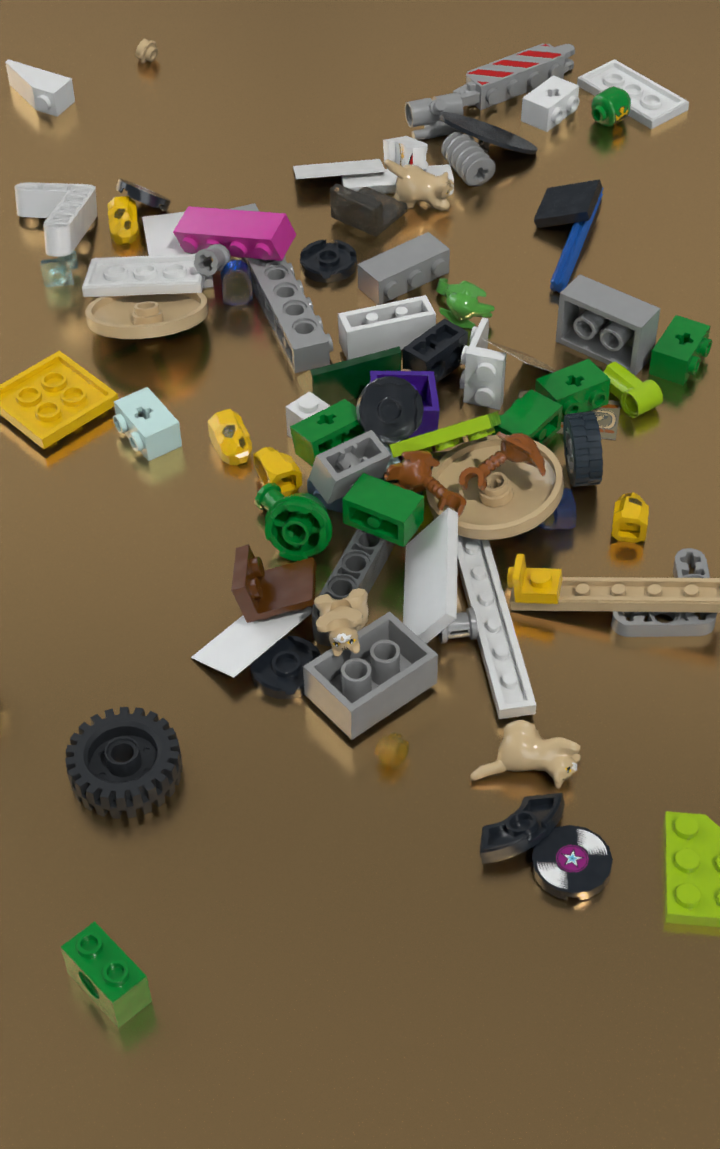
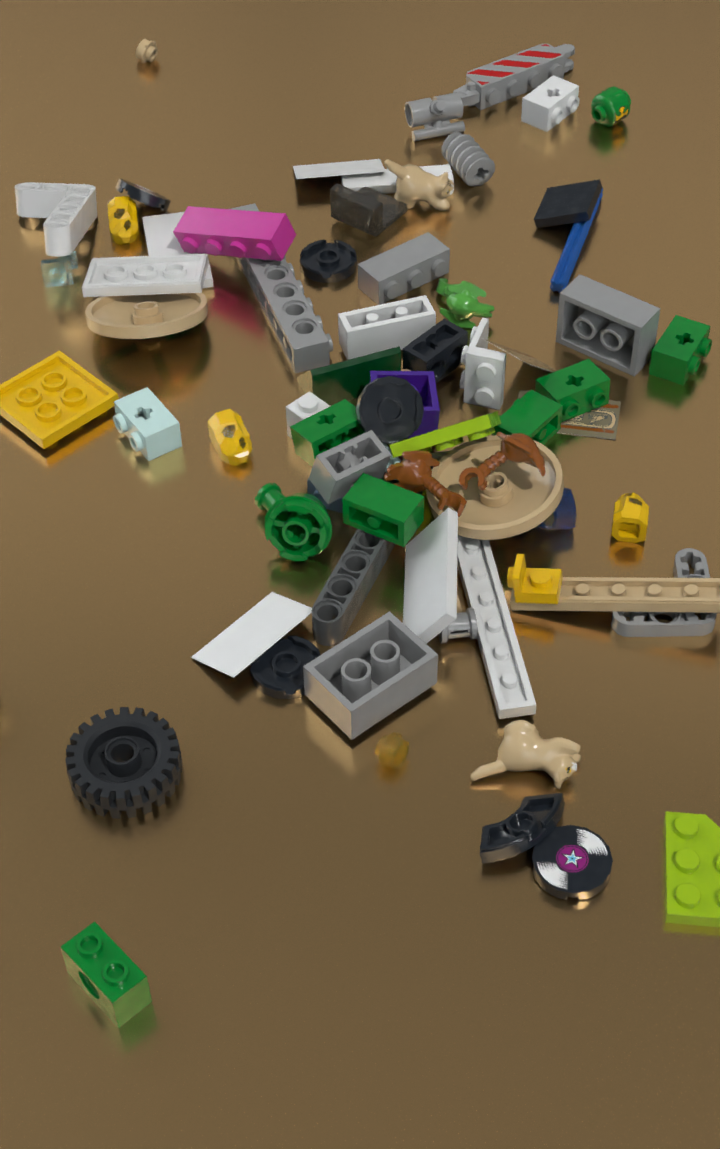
white slope [5,59,75,117] -> none
light grey bush [194,244,231,276] -> none
rock [220,259,253,306] -> none
reddish brown bracket [231,544,316,623] -> none
yellow rock [253,447,302,496] -> none
tan animal [314,588,368,657] -> none
white leg [383,136,428,170] -> none
black shield [439,112,538,154] -> none
black wheel [563,411,603,487] -> none
white tile [577,59,689,129] -> none
lime piece [604,361,663,418] -> none

